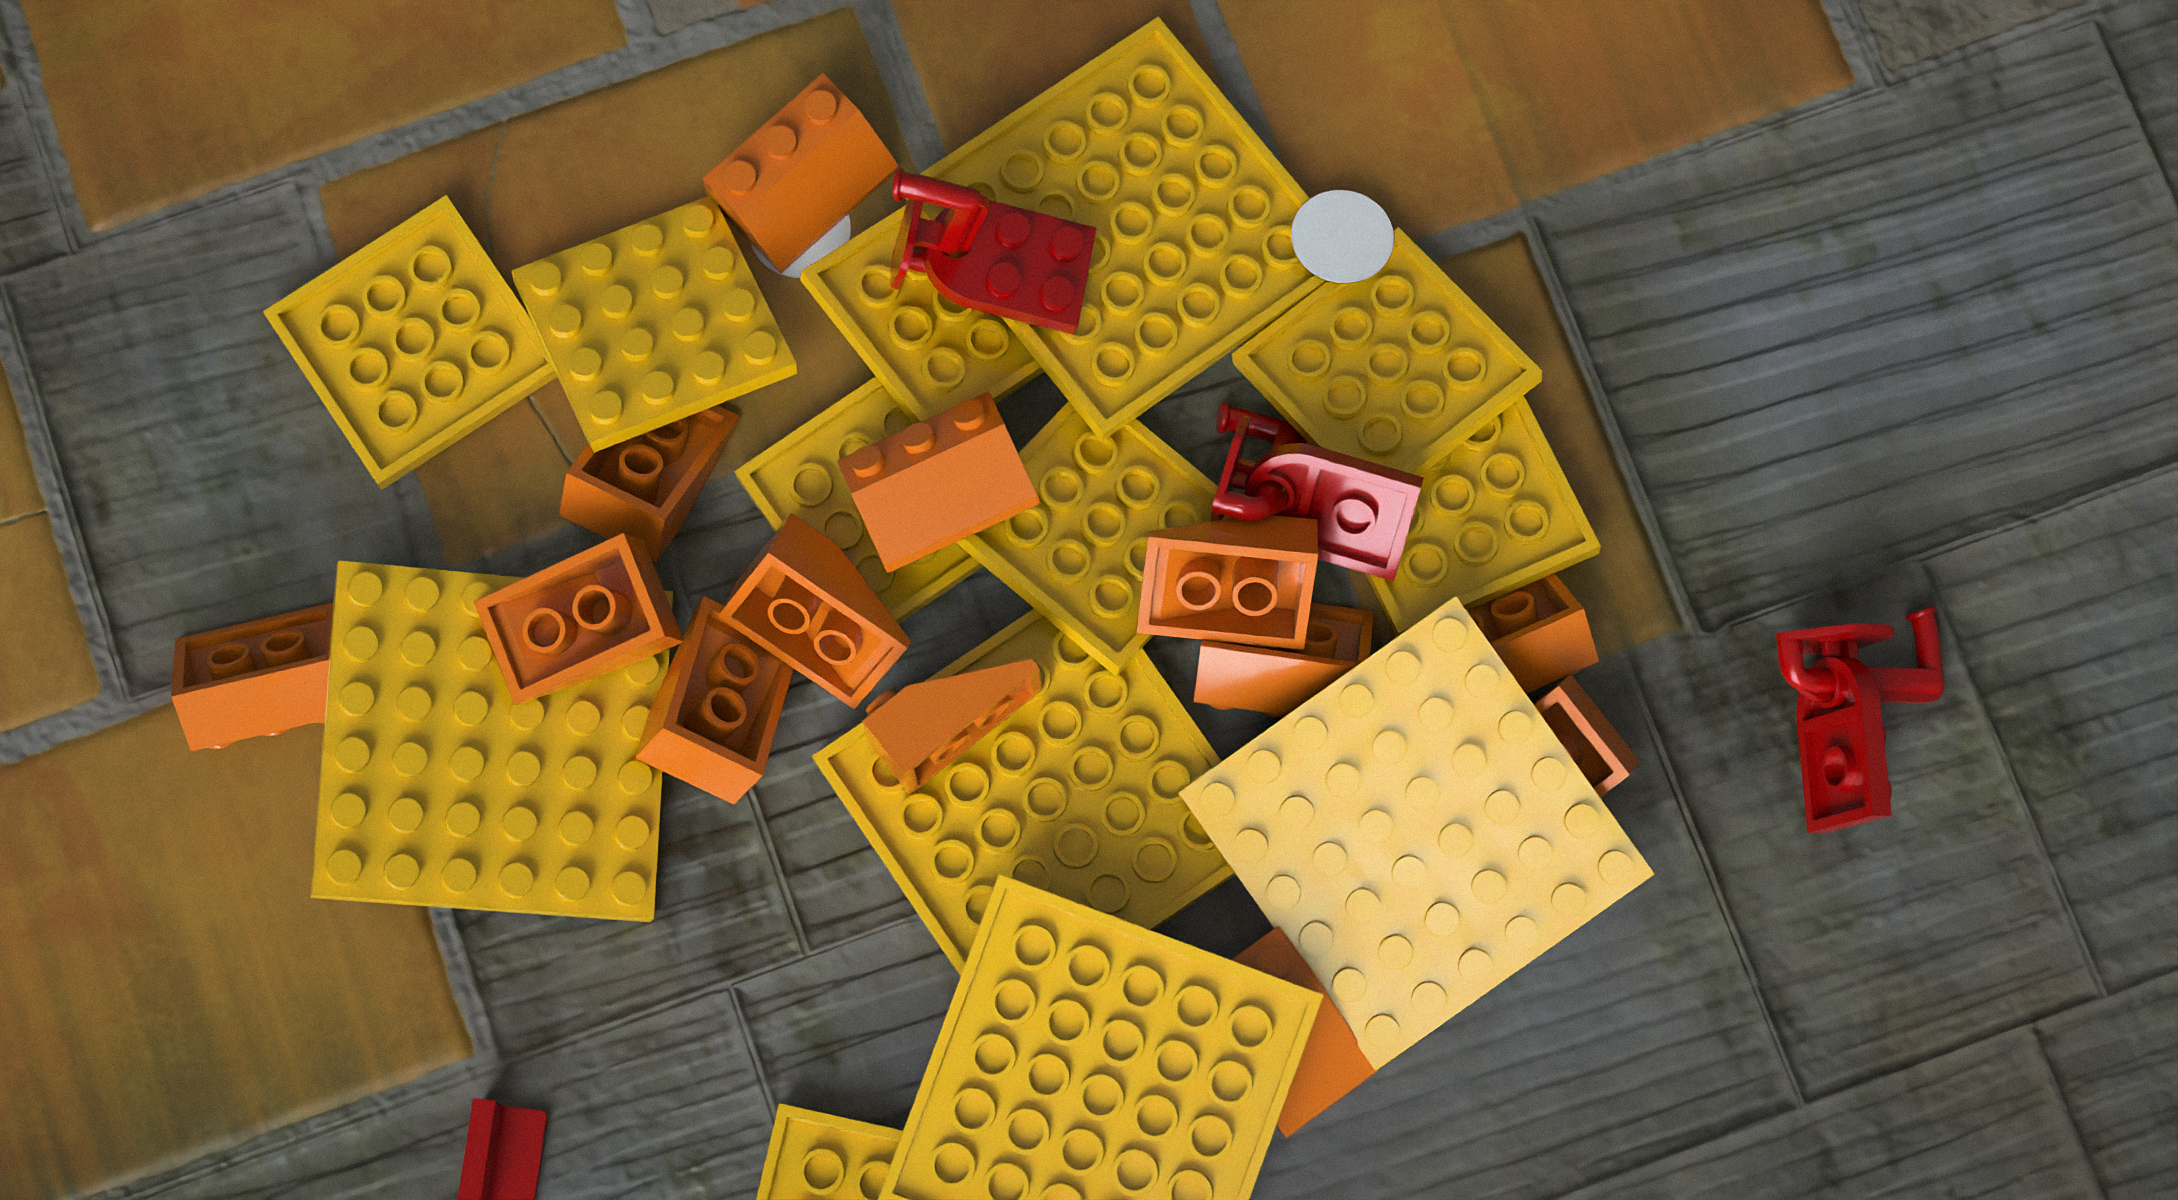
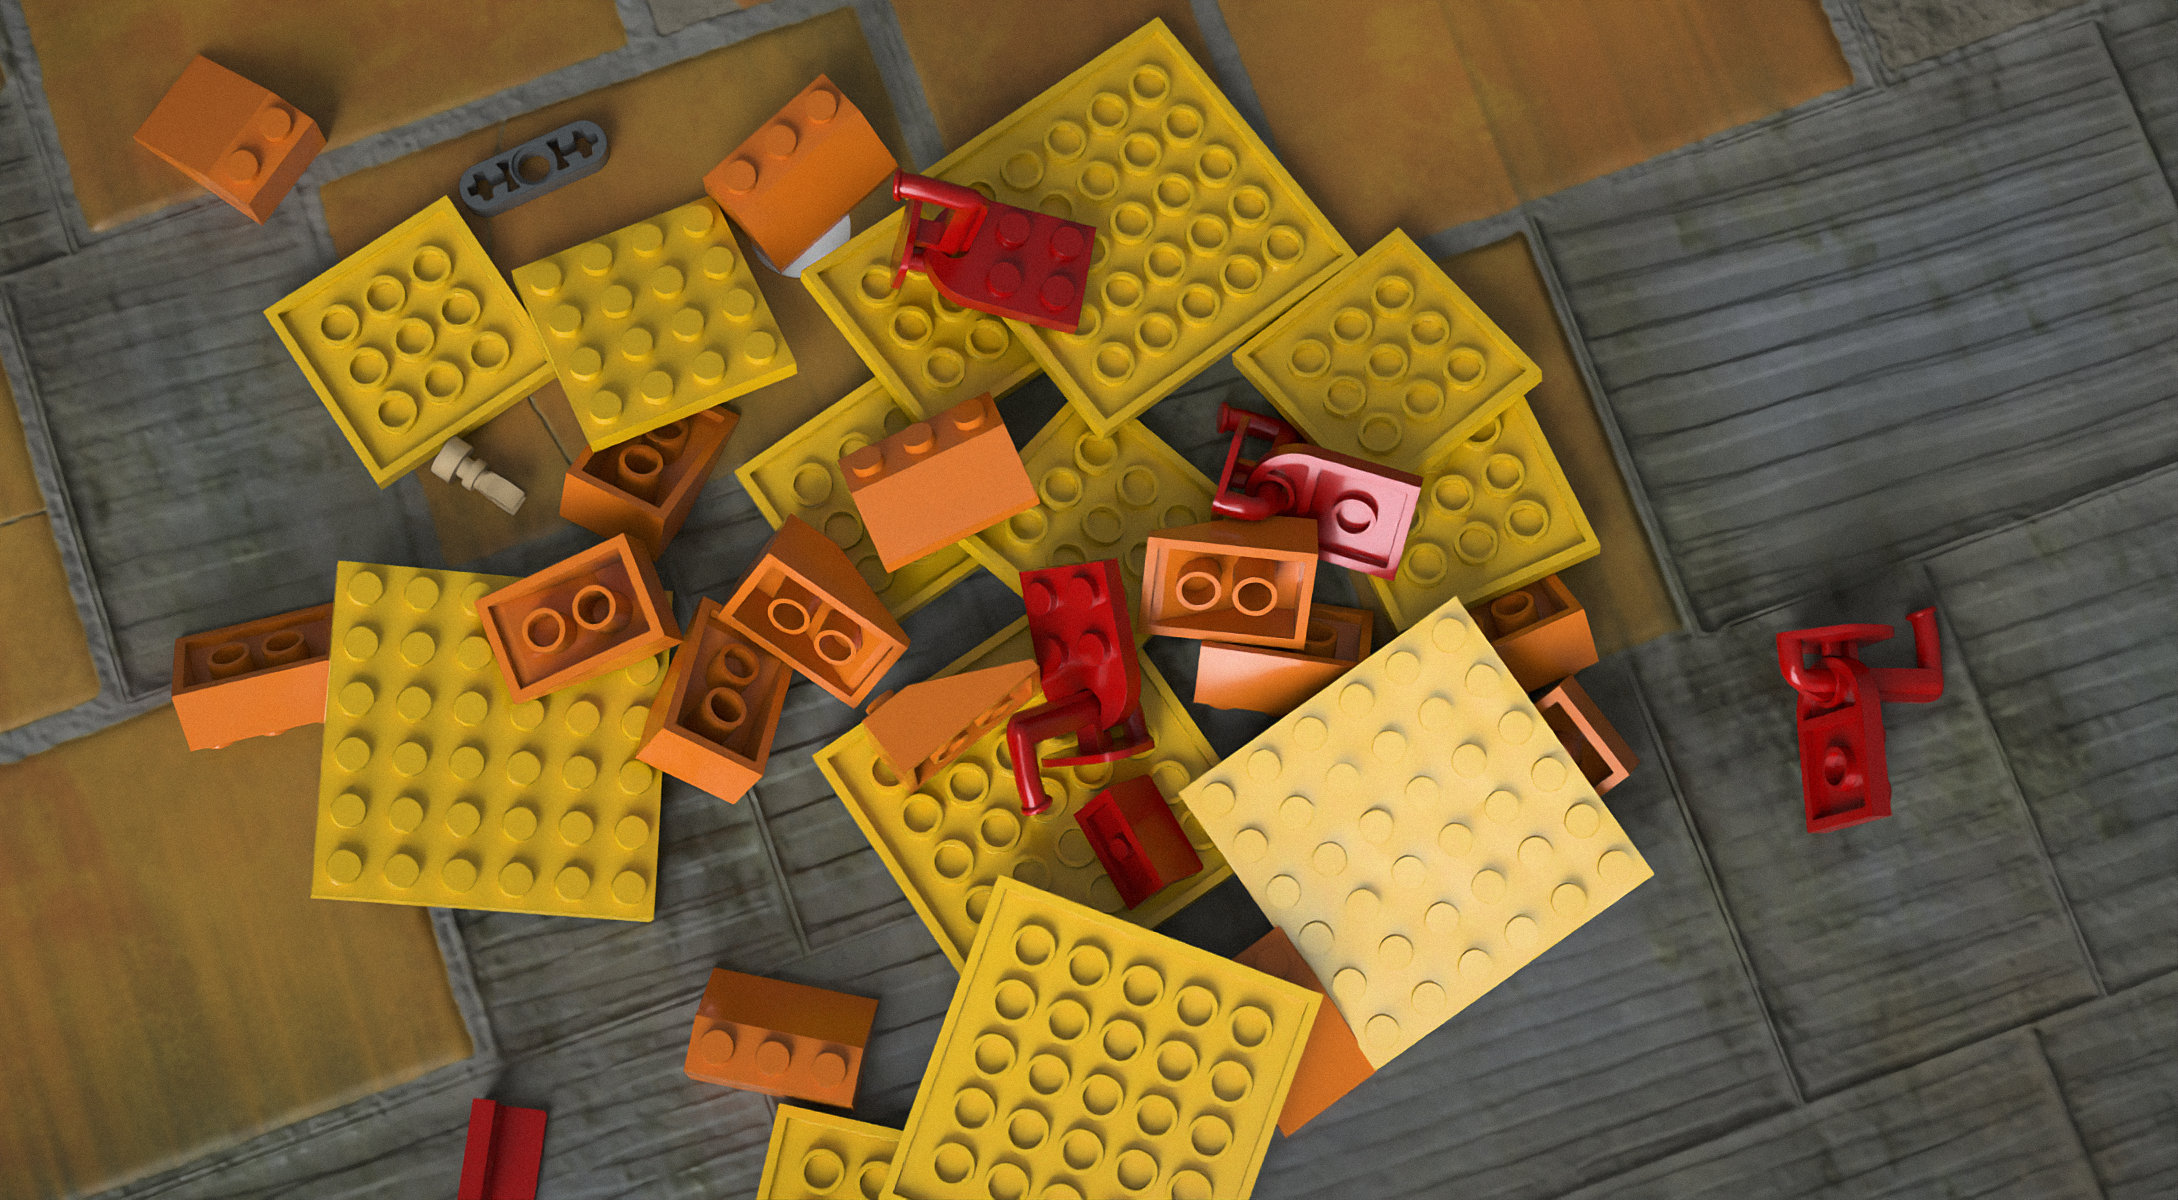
white sticker [1291,190,1394,283] -> none
none -> orange slope [133,54,327,226]
none -> tan piece [431,435,526,516]
none -> dark grey beam [459,120,610,218]
none -> orange slope [683,967,879,1112]
none -> red plate [1006,557,1156,816]
none -> red panel [1073,774,1204,911]

